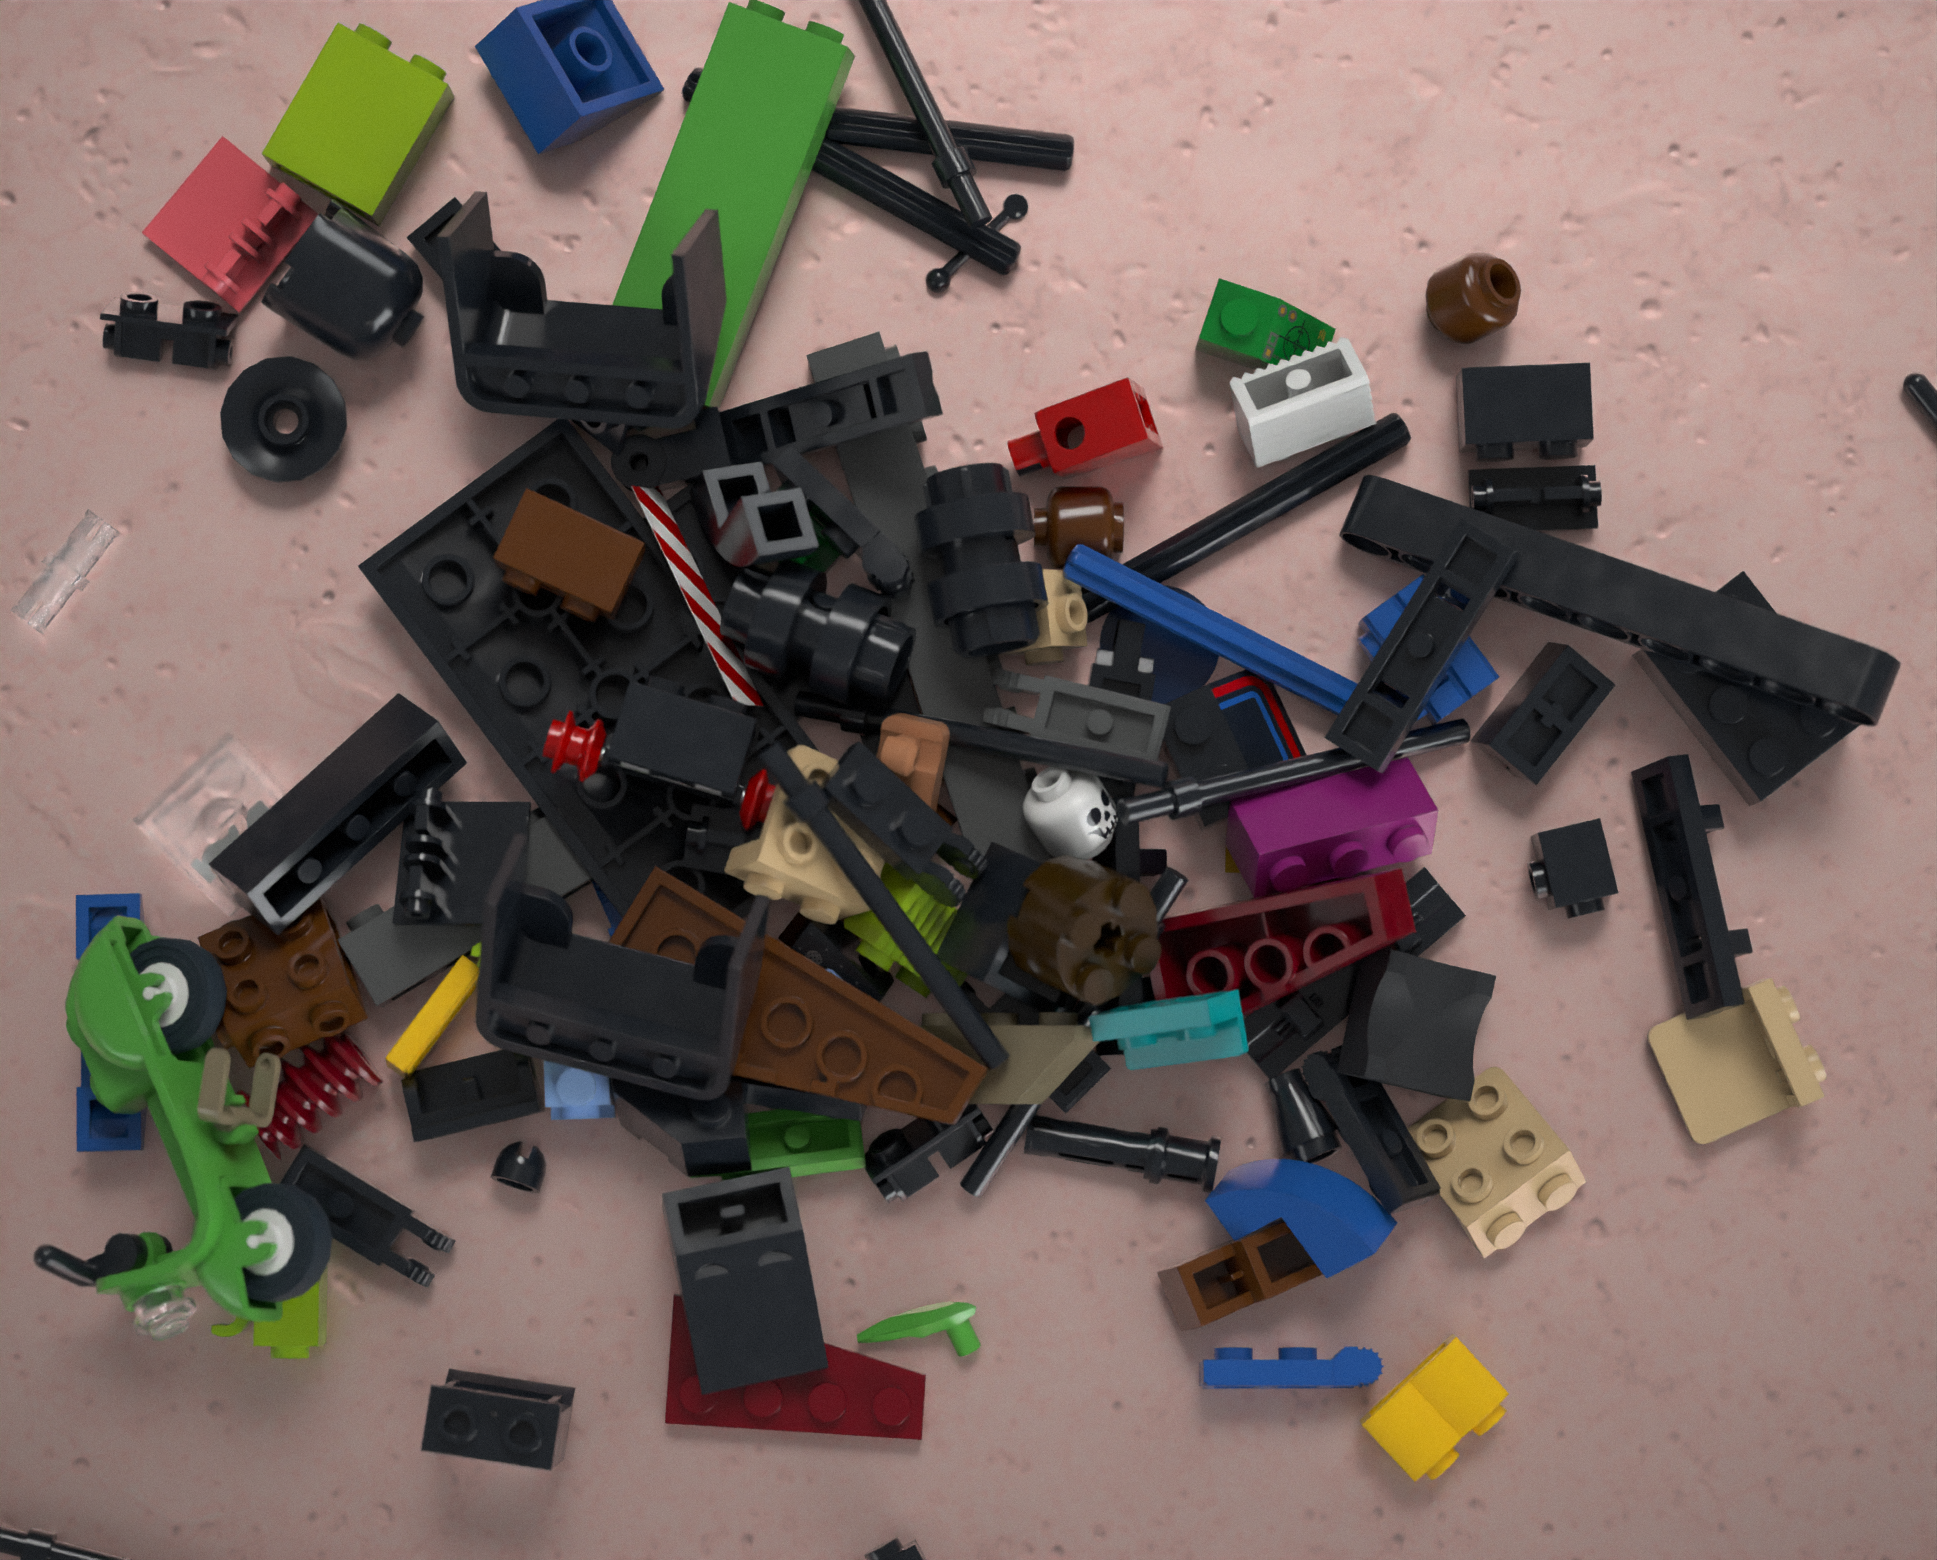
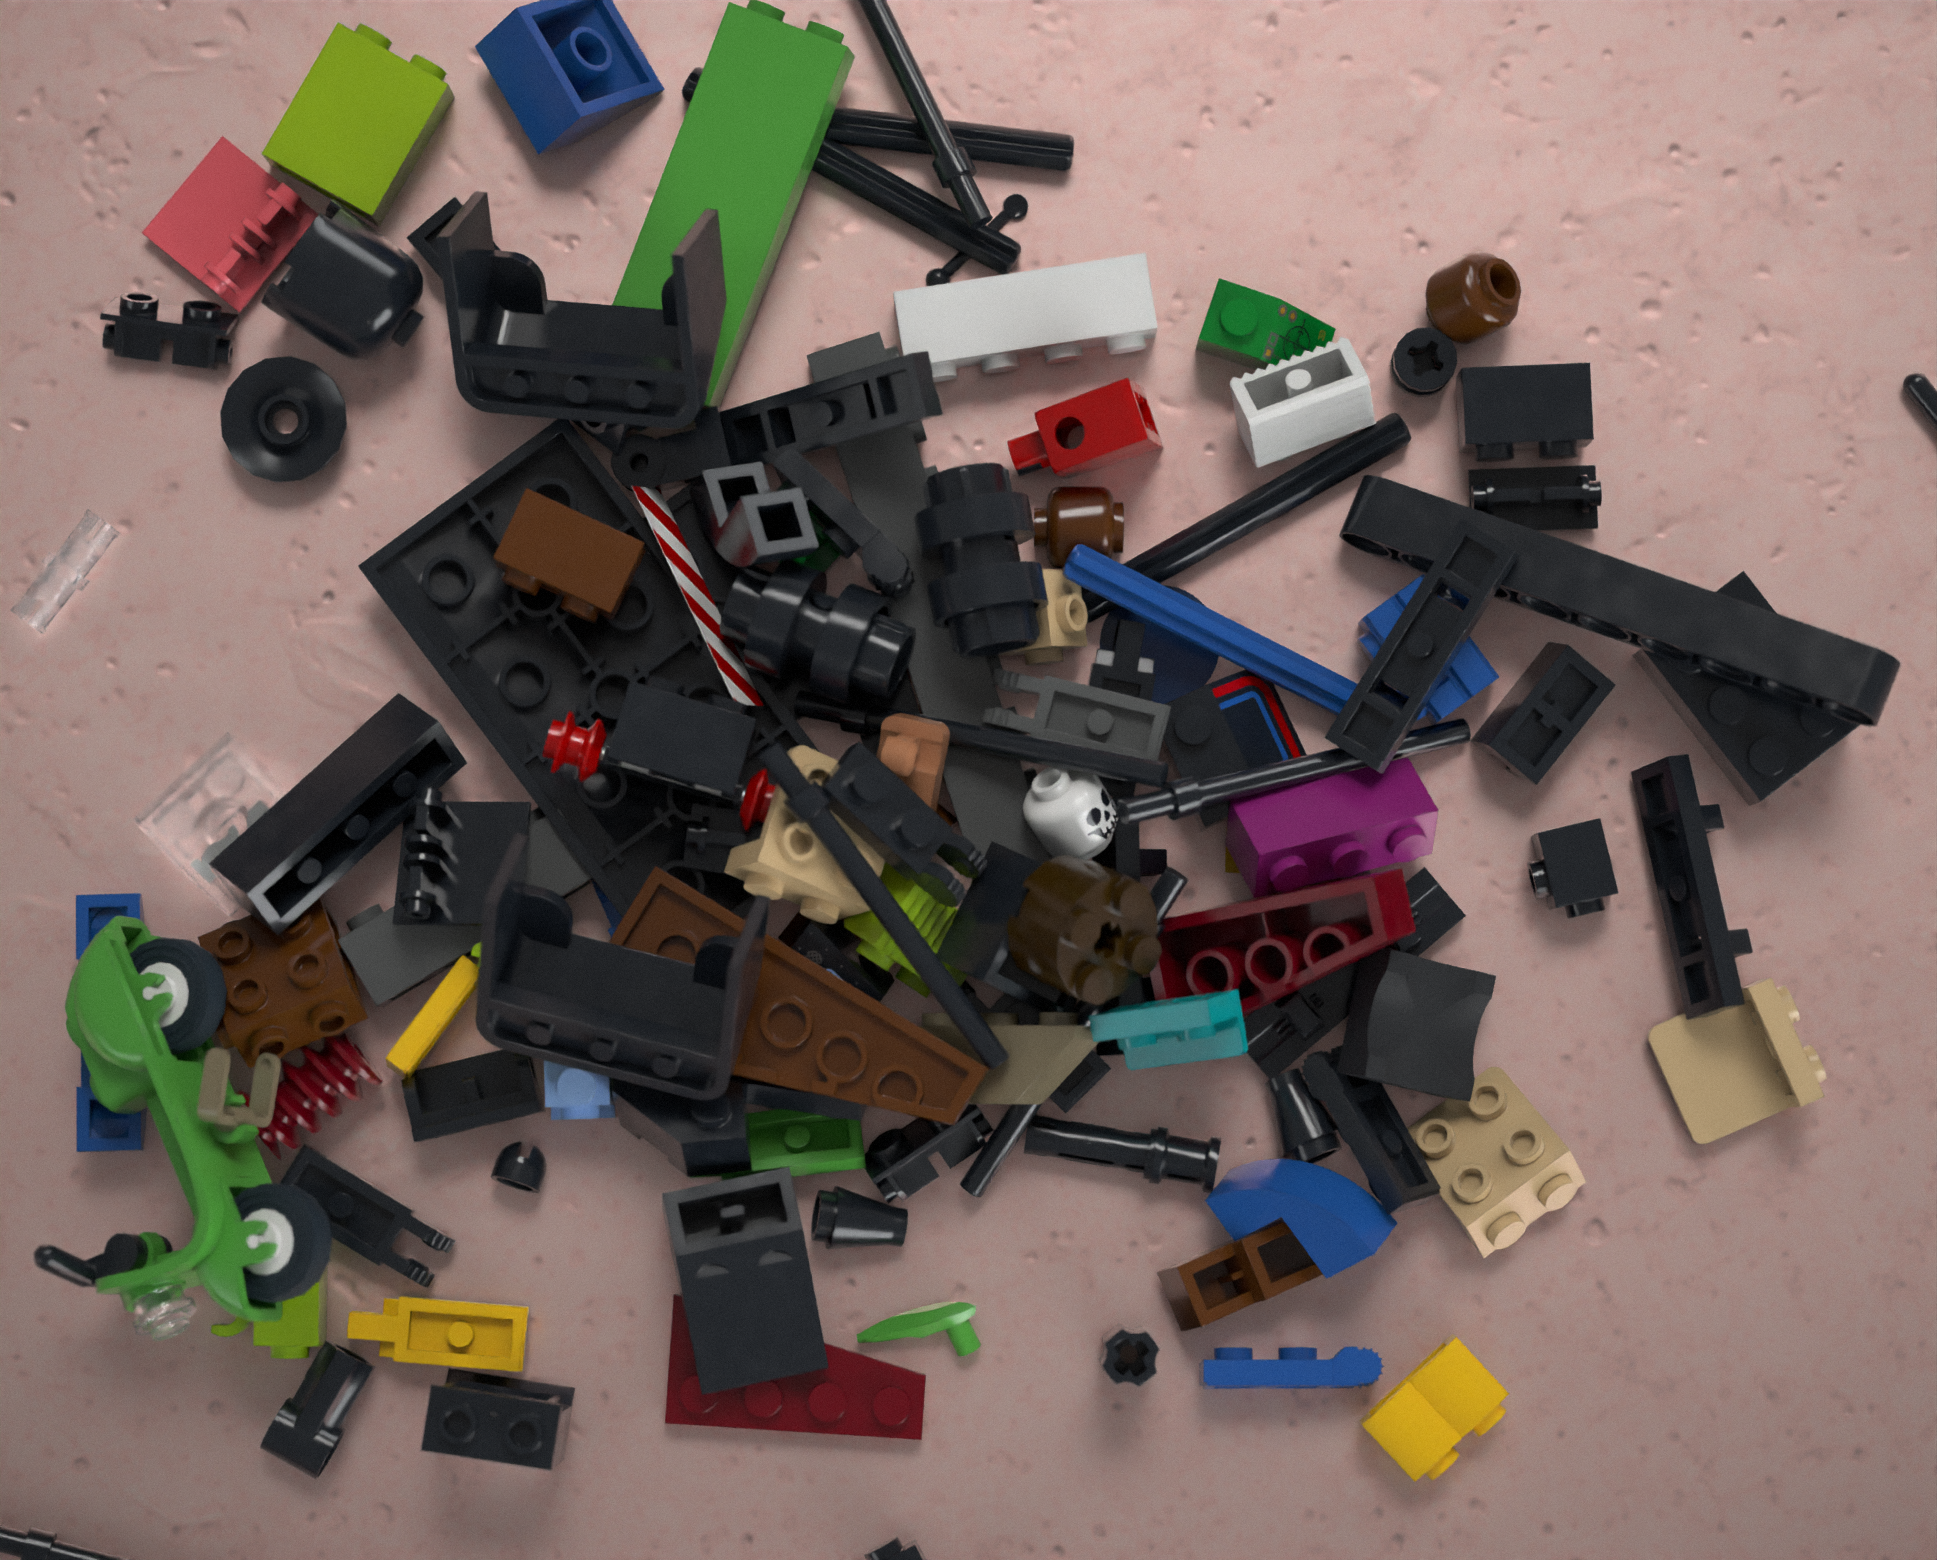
none -> black piece [260,1340,376,1479]
none -> yellow hinge [347,1296,529,1372]
none -> black cone [811,1186,908,1249]
none -> white brick [893,253,1158,383]
none -> black axle [1099,1323,1160,1387]
none -> black wheel [1390,327,1457,397]

